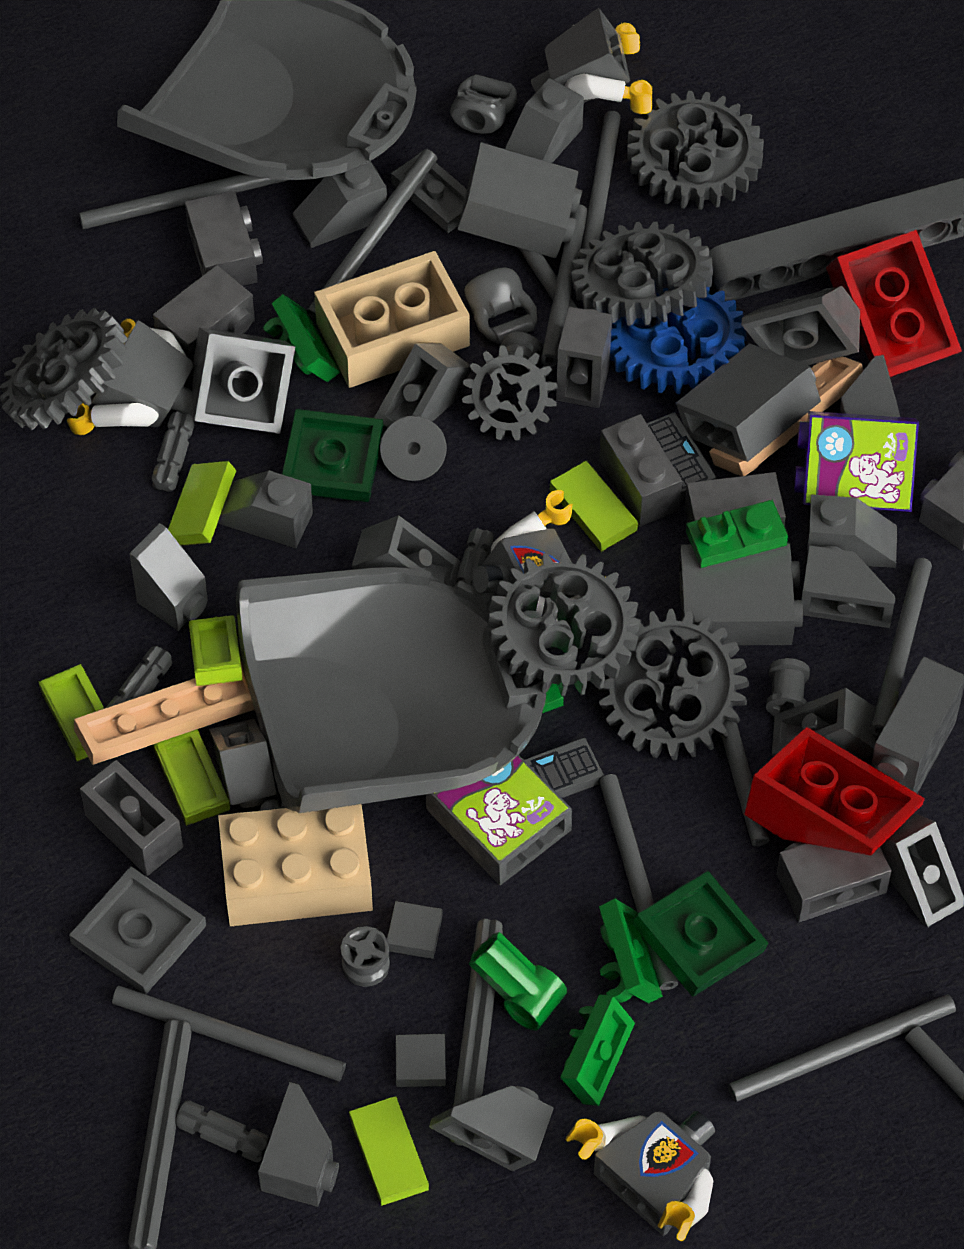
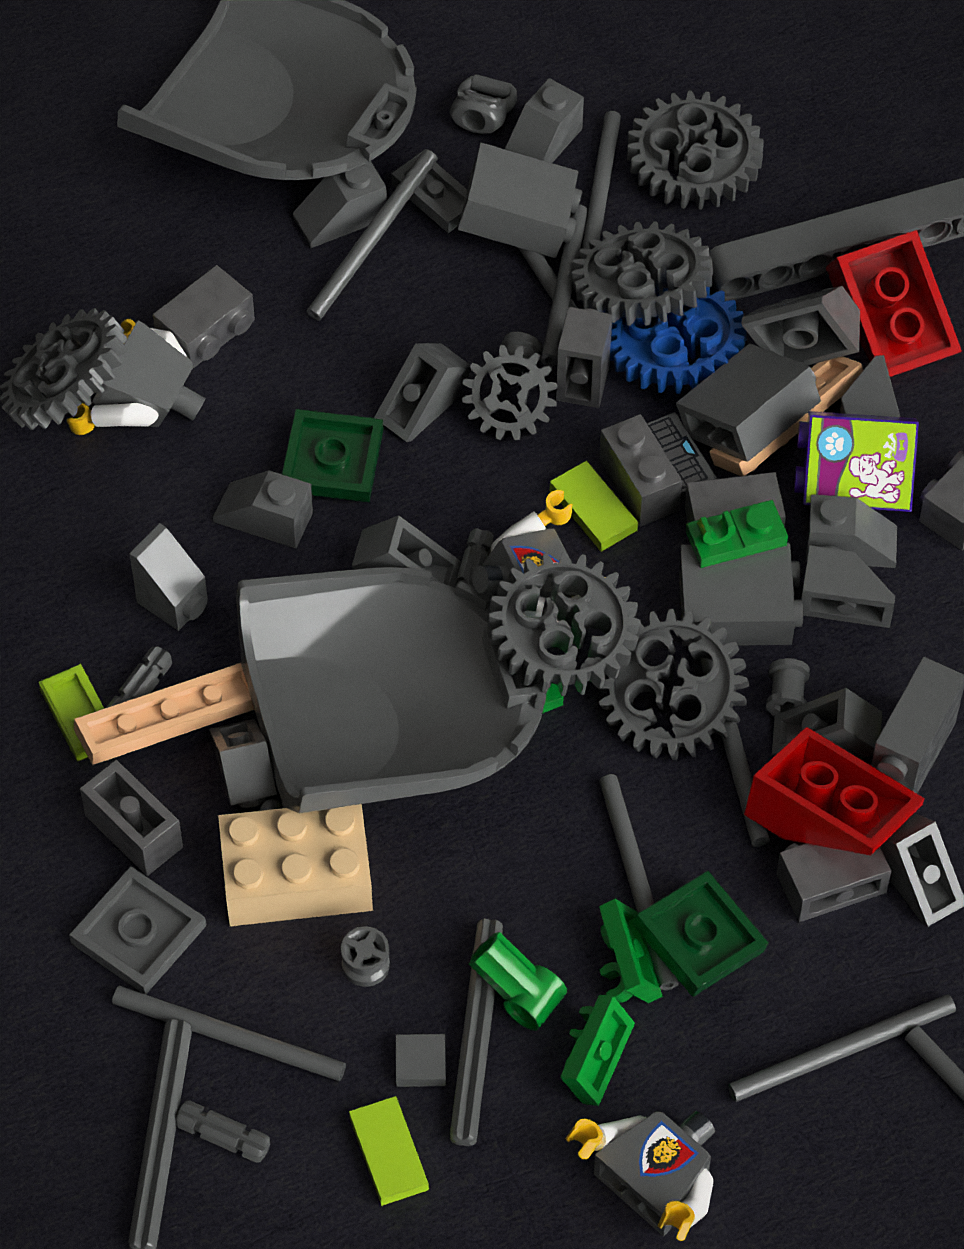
dark grey piece [79,174,287,229] -> none
dark grey axle [152,411,194,492] -> none
lime tile [153,729,230,826] -> none
lime tile [168,461,236,545] -> none
flat silver brick [185,191,263,286] -> none
lime tile [189,615,243,686] -> none
dark grey slope [192,327,295,433] -> none
dark grey slope [258,1082,339,1207] -> none
green plate [264,294,341,382] -> none
tan brick [314,251,470,388] -> none
dark grey piece [380,416,447,481] -> none
dark grey tile [387,901,443,959] -> none
brick [425,755,572,885] -> none
dark grey slope [429,1086,554,1171] -> none
dark grey piece [464,267,538,344] -> none
tile [525,738,604,798] -> none
dark grey torso [531,8,652,114] -> none
dark grey piece [870,558,932,737] -> none

